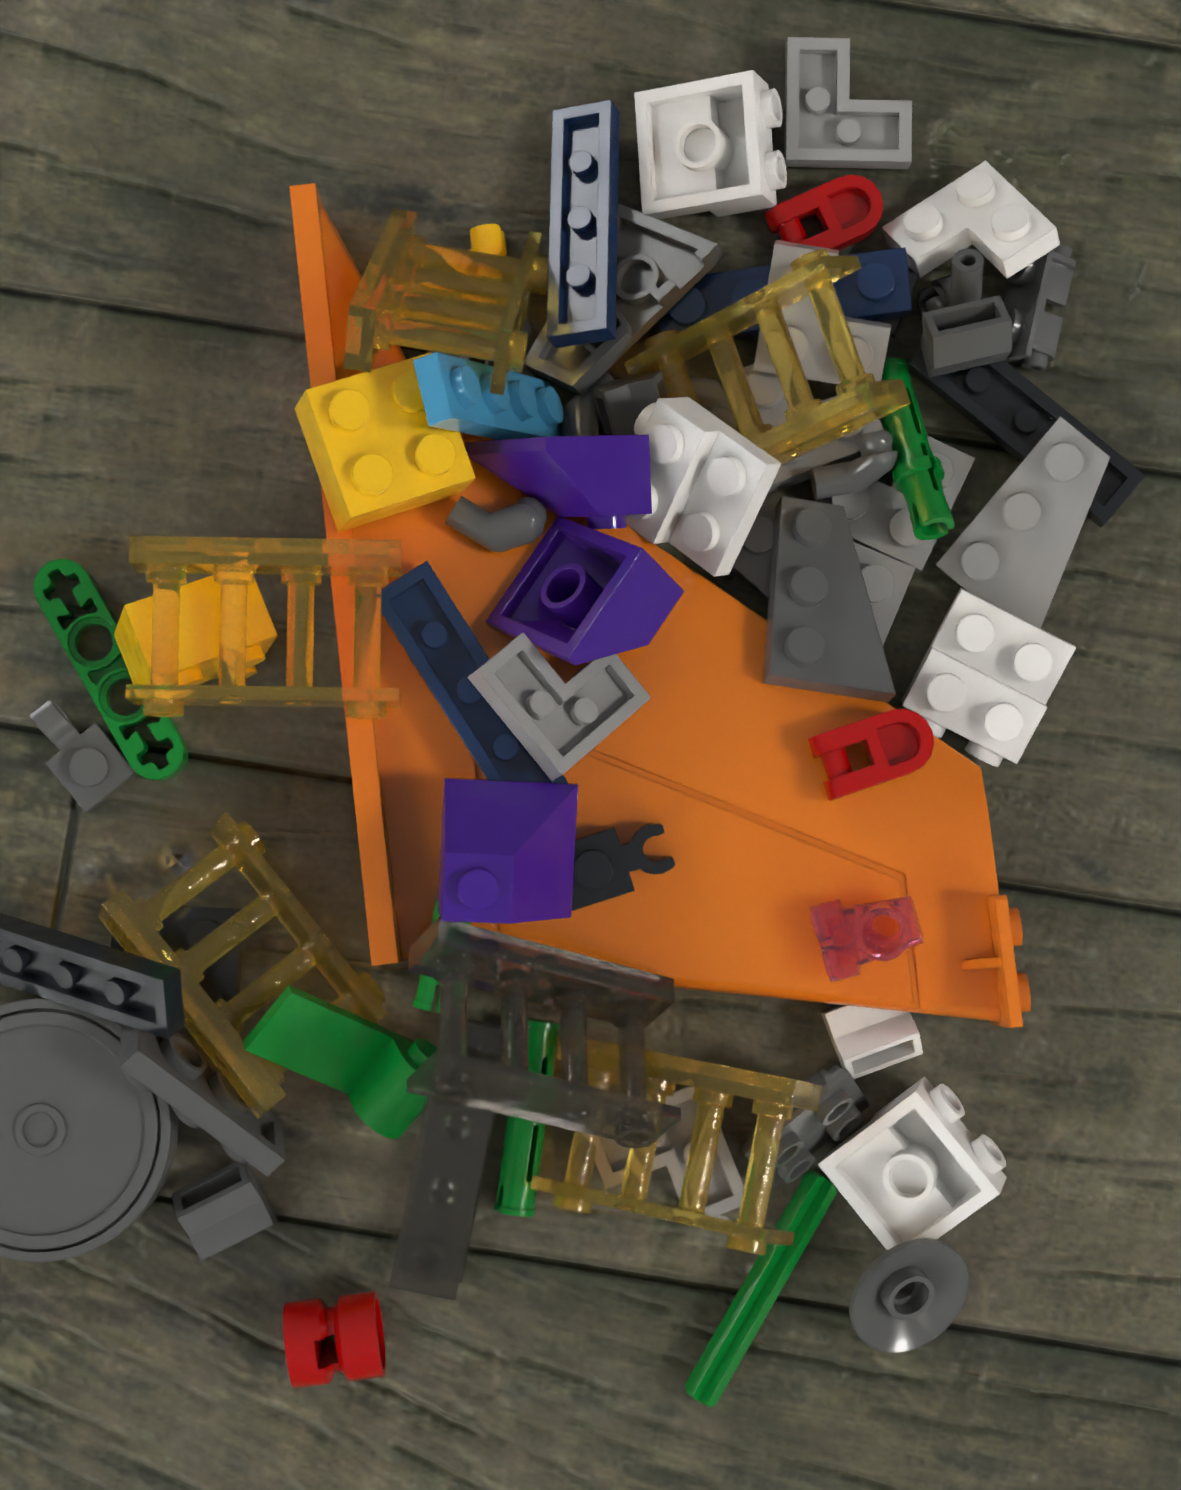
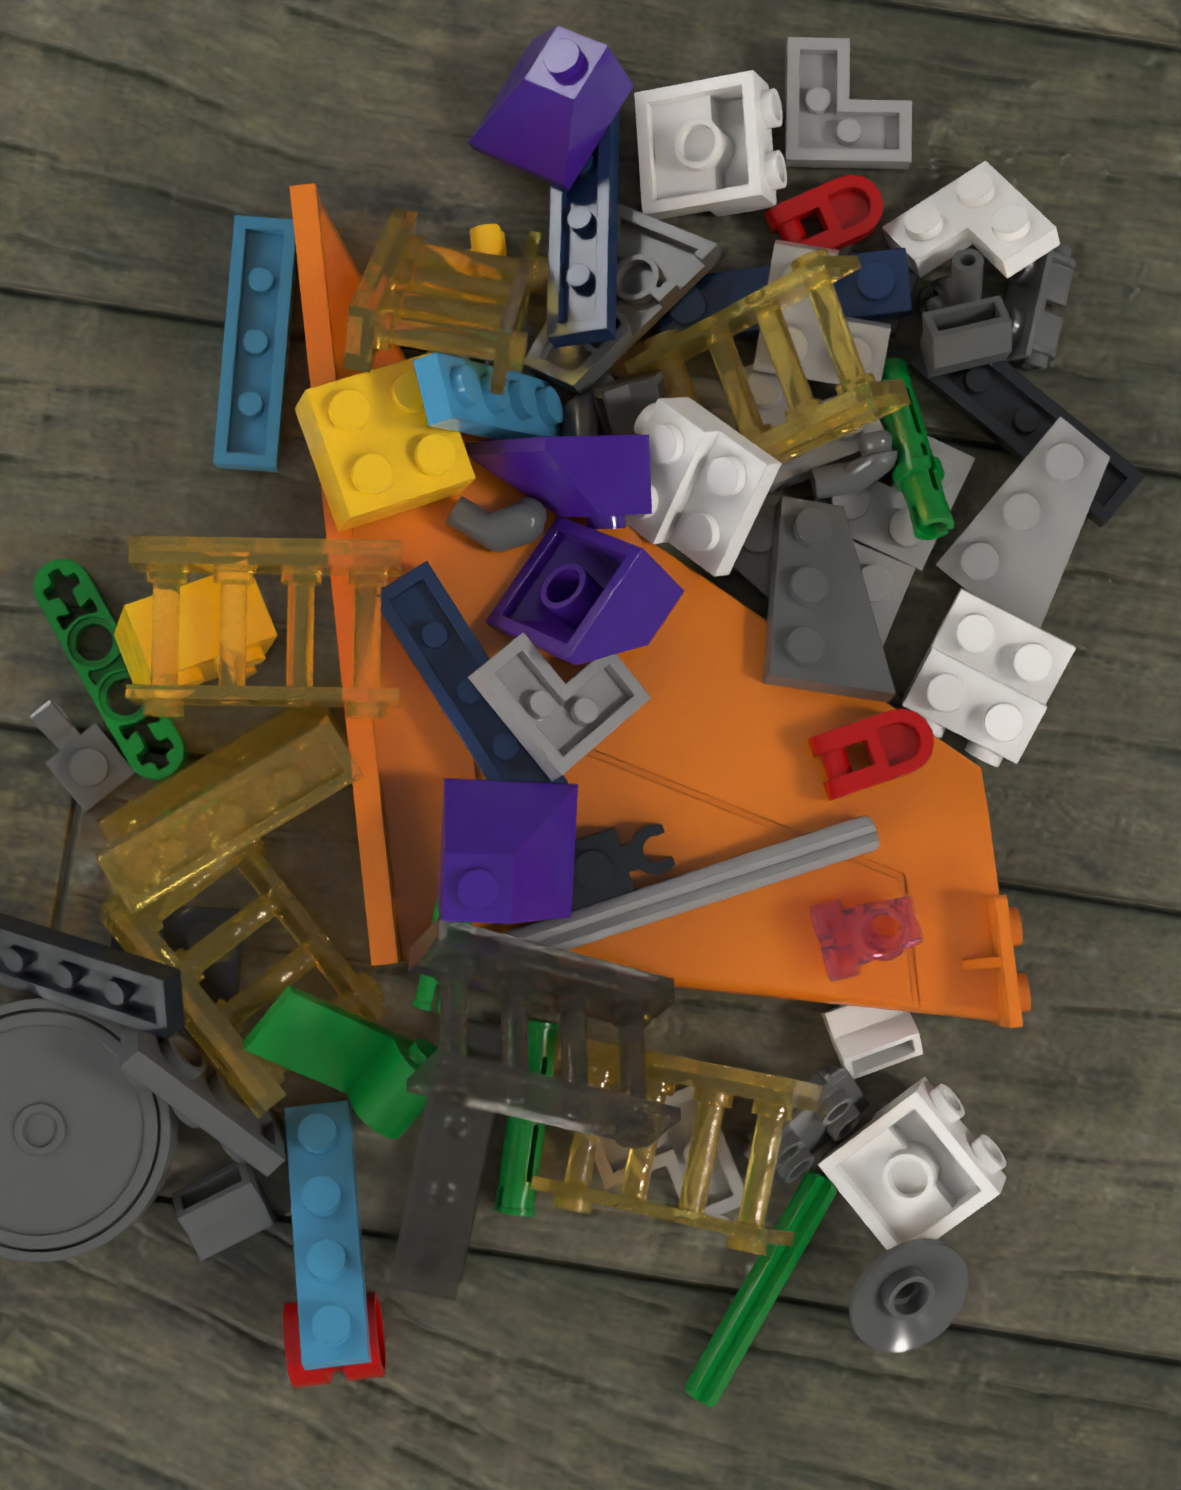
none -> clear yellow fence [96,689,364,914]
none -> dark azure plate [213,215,297,473]
none -> dark azure plate [284,1100,372,1370]
none -> dark purple slope [468,26,634,191]
none -> light grey axle [499,816,880,967]

